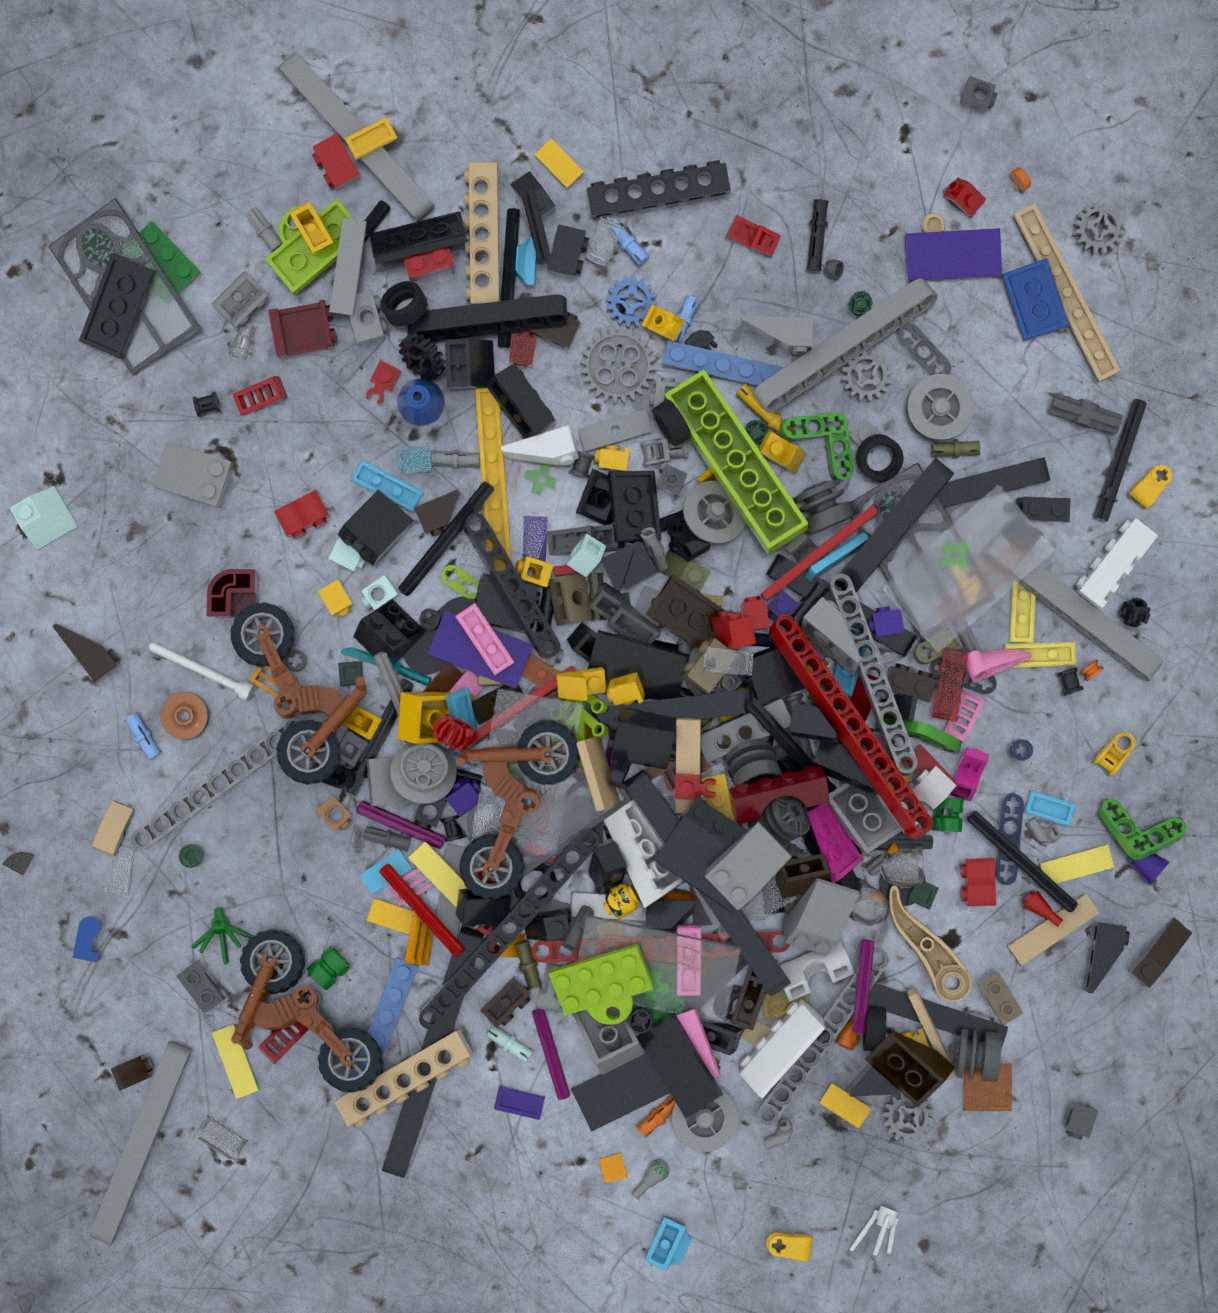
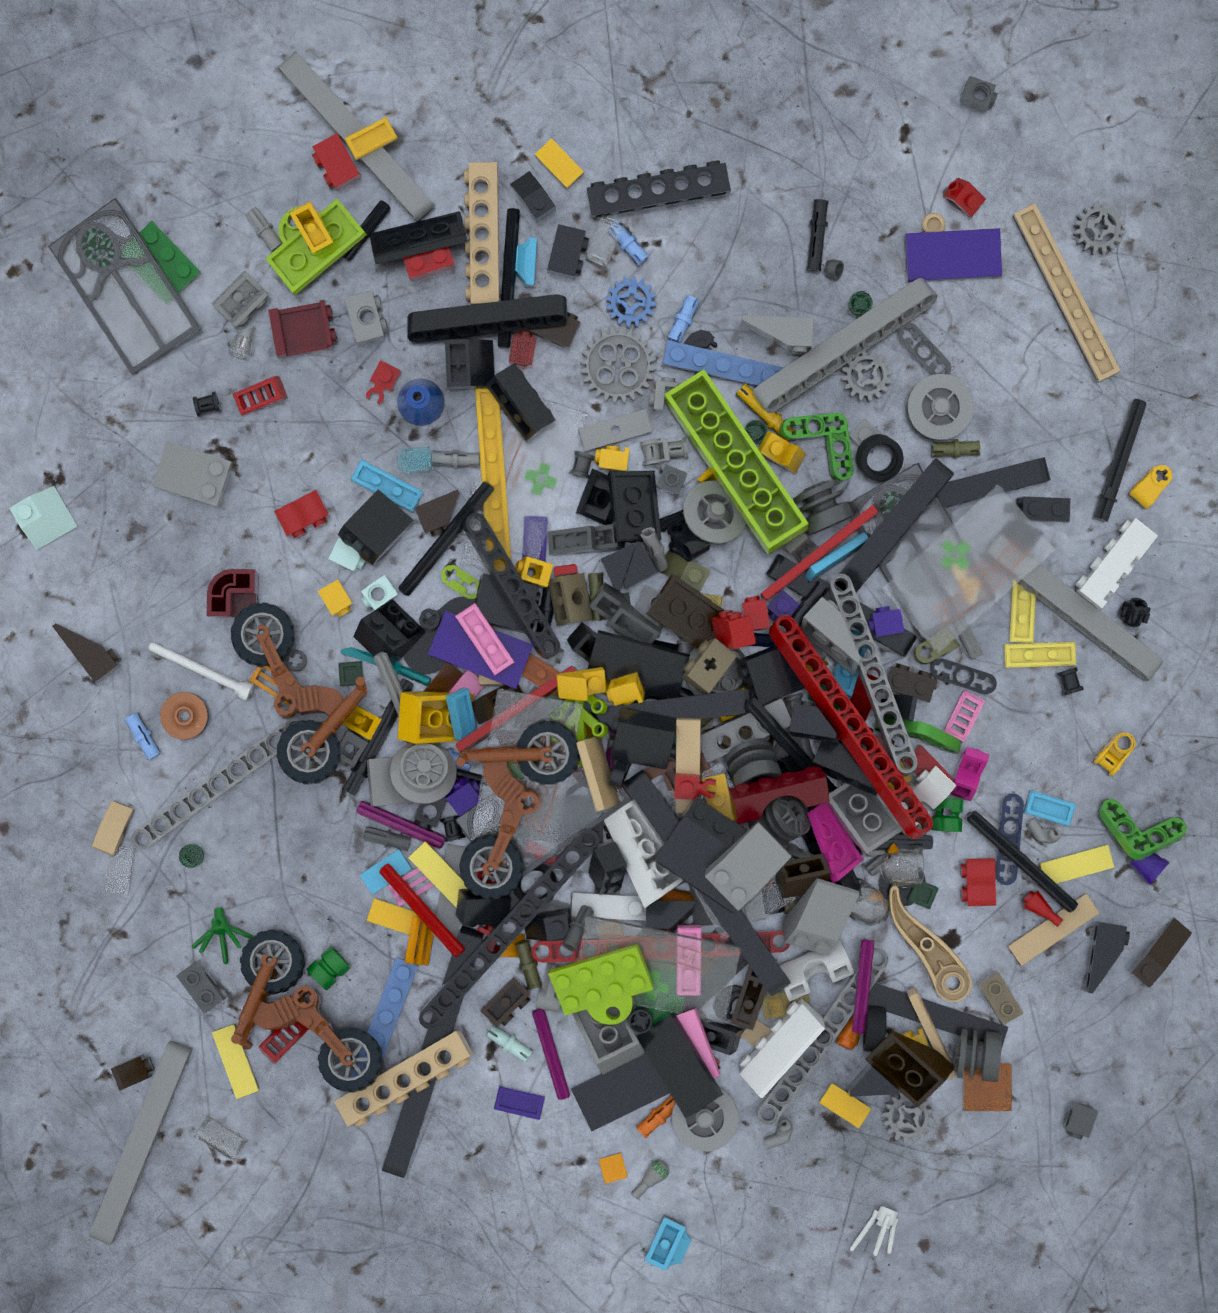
clear smoke tile [2,852,35,876] -> none
blue leg [73,916,102,962] -> none
black tile [79,253,156,359] -> none
black beam [313,761,356,789] -> none
medium nougat brick [315,794,353,832] -> none
light grey tile [329,218,367,316] -> none
black tyre [380,281,428,326] -> none
black gear [399,332,446,381] -> none
red gear [432,714,474,750] -> none
white slope [501,425,579,465] -> none
black axle [522,191,551,260] -> none
light aqua brick [567,533,606,577] -> none
yellow head [603,883,640,919] -> none
yellow brick [642,304,685,341] -> none
black tyre [652,399,691,447] -> none
clear tile [703,647,754,676] -> none
red slope [726,215,781,257] -> none
yellow piece [766,1232,813,1261] -> none
clear red tile [933,647,969,722] -> none
bright pink piece [961,649,1032,682] -> none
blue tile [1002,258,1070,341] -> none
orange tile [1010,167,1031,191] -> none
dark blue bush [1010,740,1033,761] -> none
dark grey piece [1049,393,1123,435] -> none
orange bush [1080,659,1104,681] -> none

